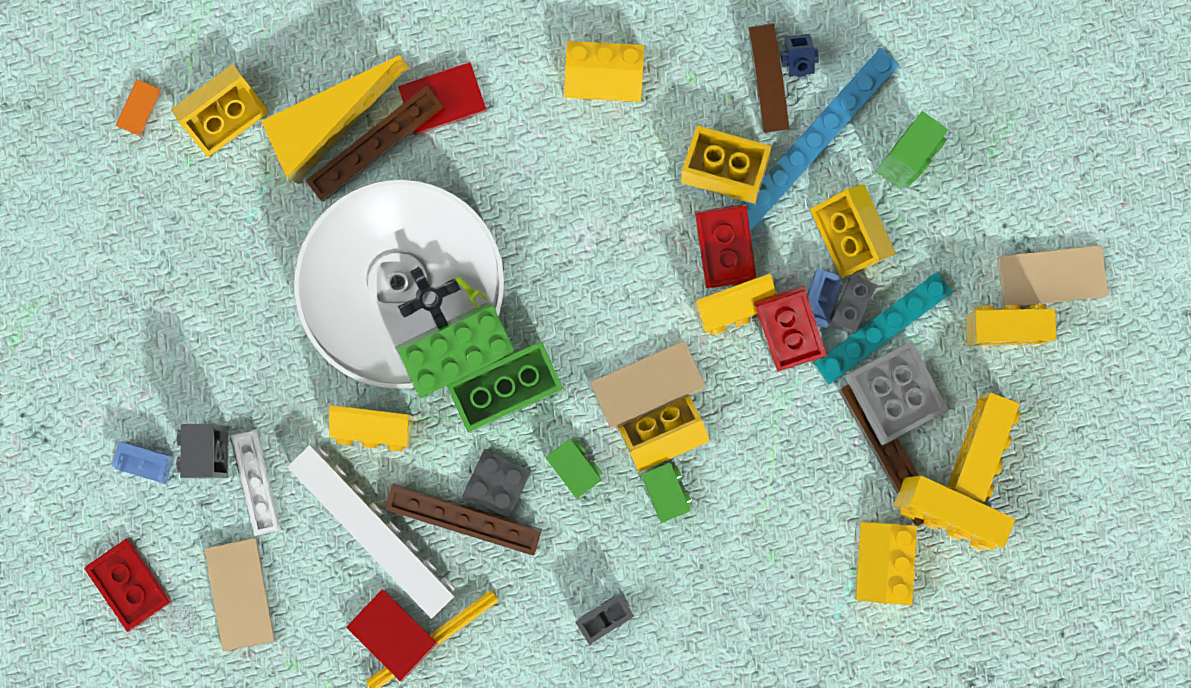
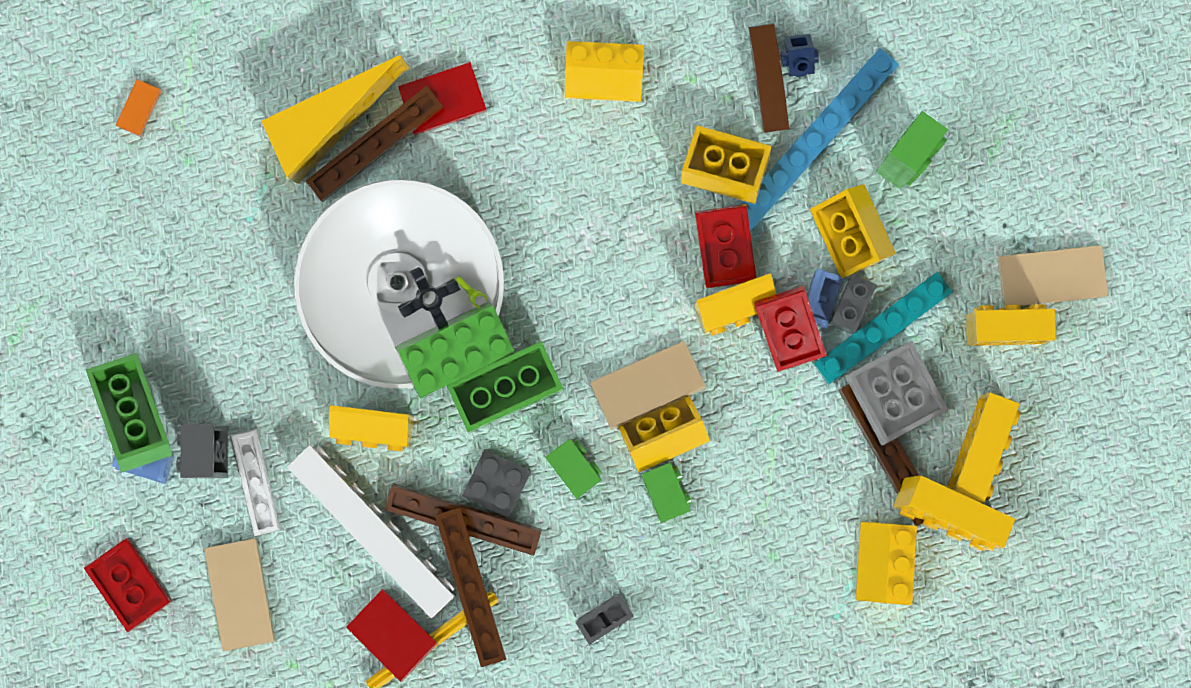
yellow slope [171,63,269,157] -> none
none -> bright green brick [86,353,172,473]
none -> reddish brown plate [435,507,507,667]

